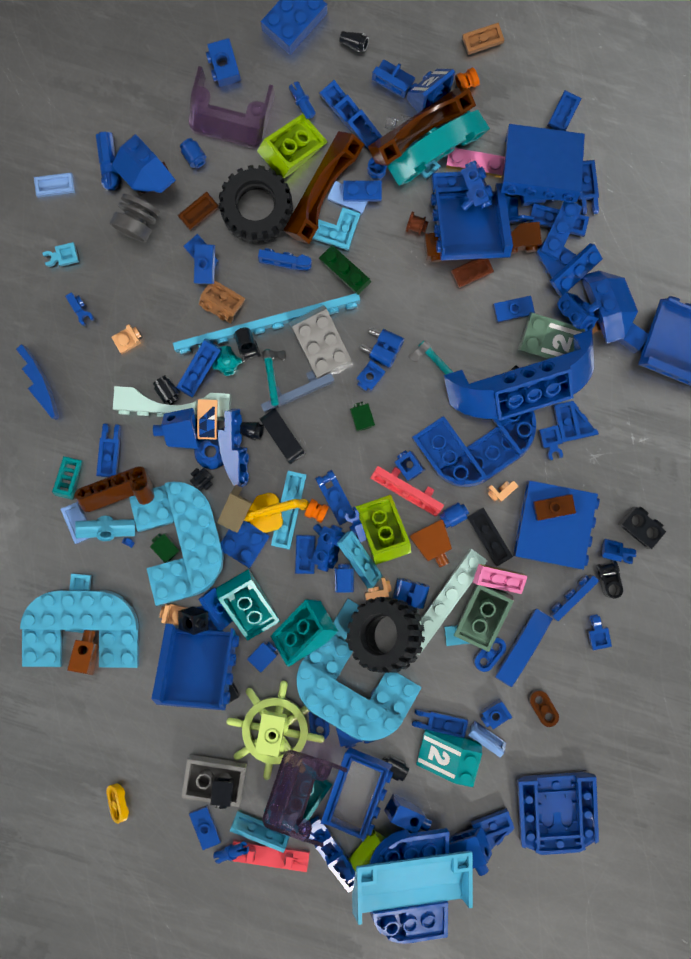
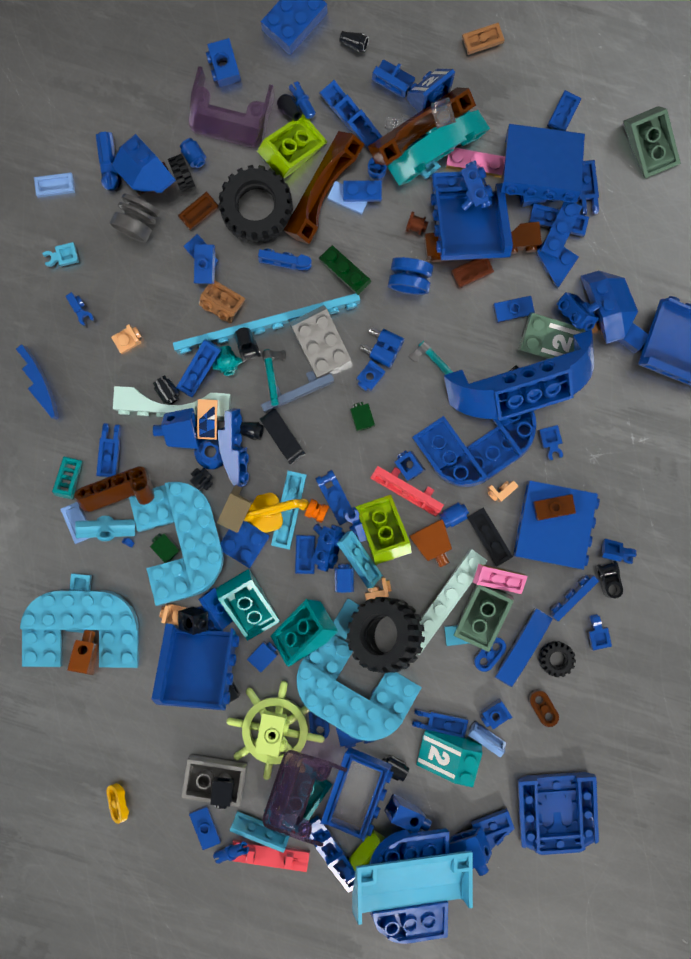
medium azure plate [312,207,360,251] -> none
blue piece [392,578,430,614] -> none
orange wheel [455,67,480,88] -> none
blue bracket [506,196,534,224] -> none
blue plate [550,243,603,296] -> none
blue wing [553,401,599,442] -> none
black brick [618,507,666,549] -> none
none -> black tyre [168,153,195,192]
none -> black cone [277,94,302,121]
none -> blue wheel [388,257,434,295]
none -> clear brick [431,97,456,128]
none -> black tyre [539,641,576,678]
none -> sand green slope [623,106,681,178]

